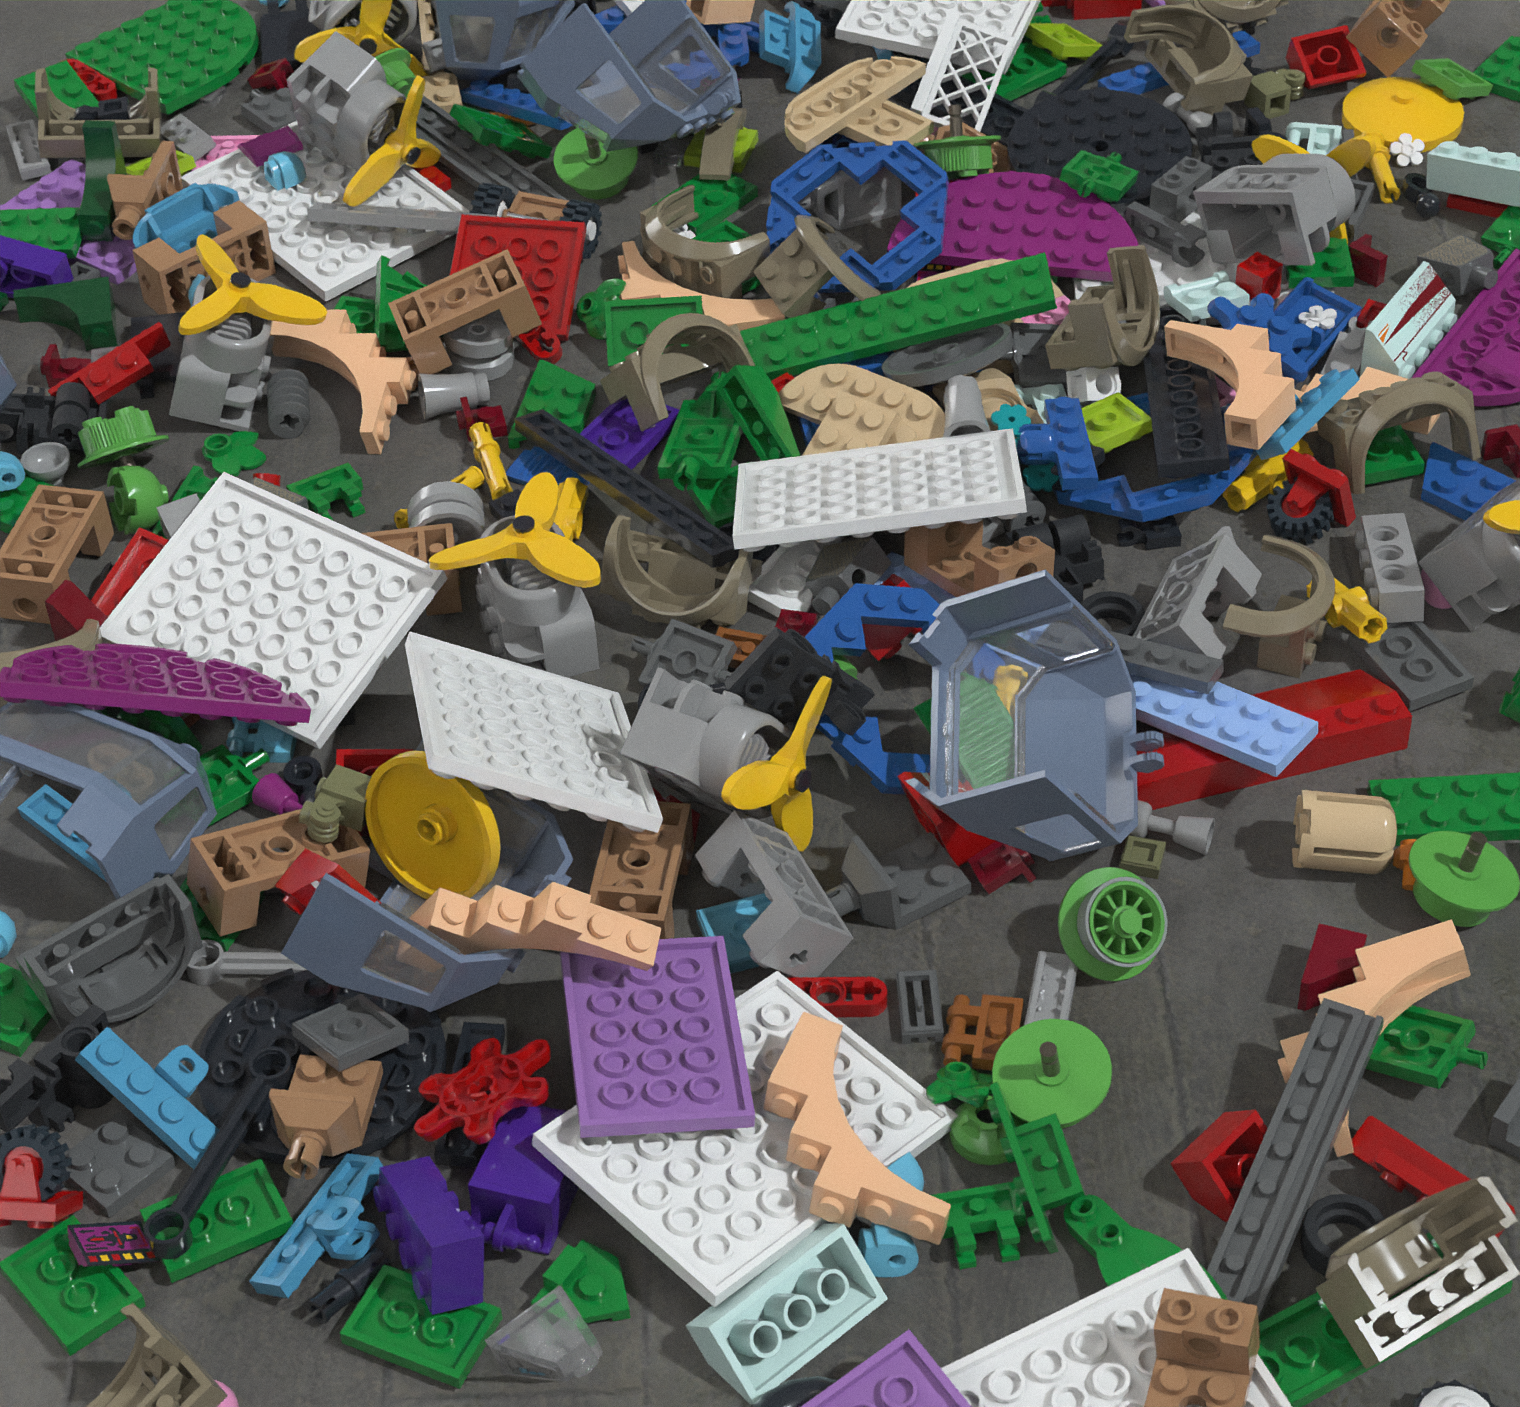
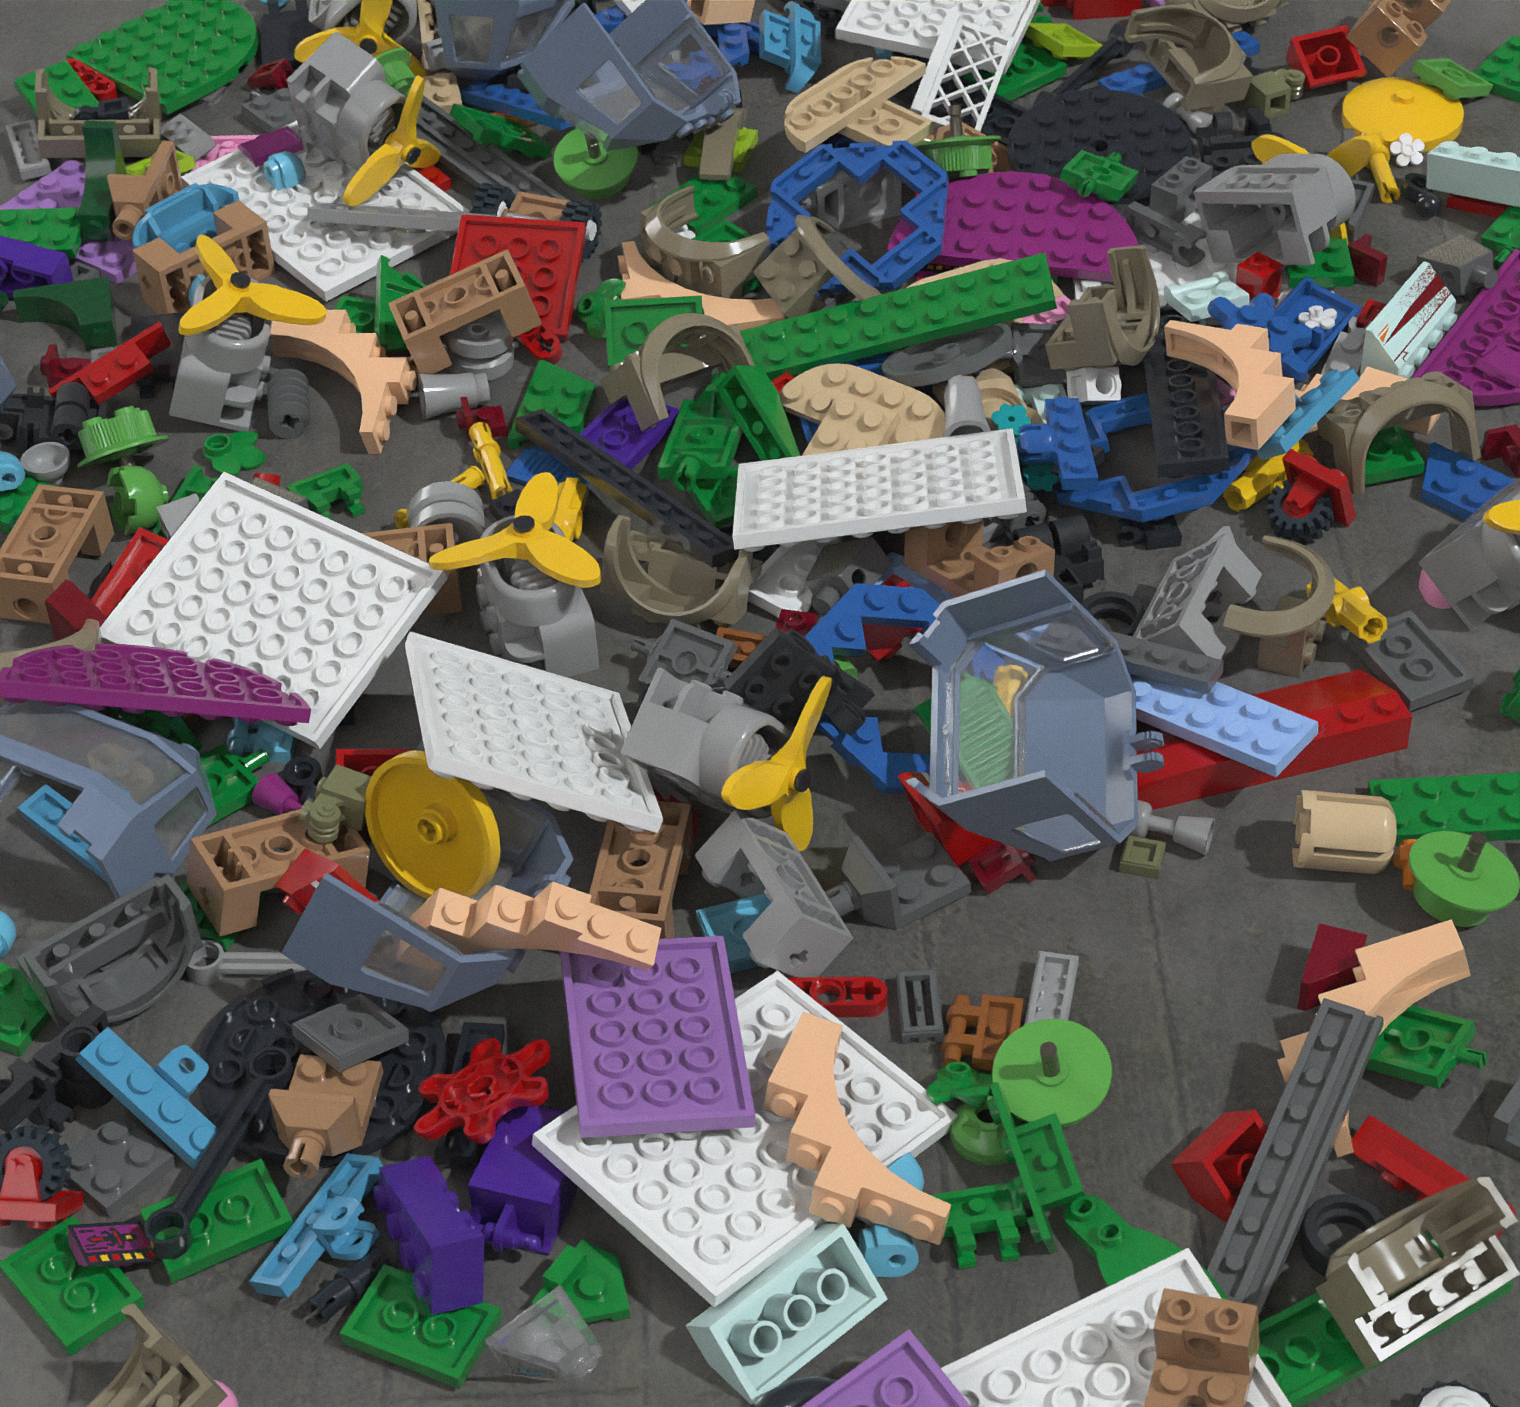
bright green piece [1058,867,1168,981] -> none
lime plate [1081,392,1152,454] -> none
light aqua plate [1285,122,1342,156] -> none
light grey brick [1355,513,1425,623] -> none

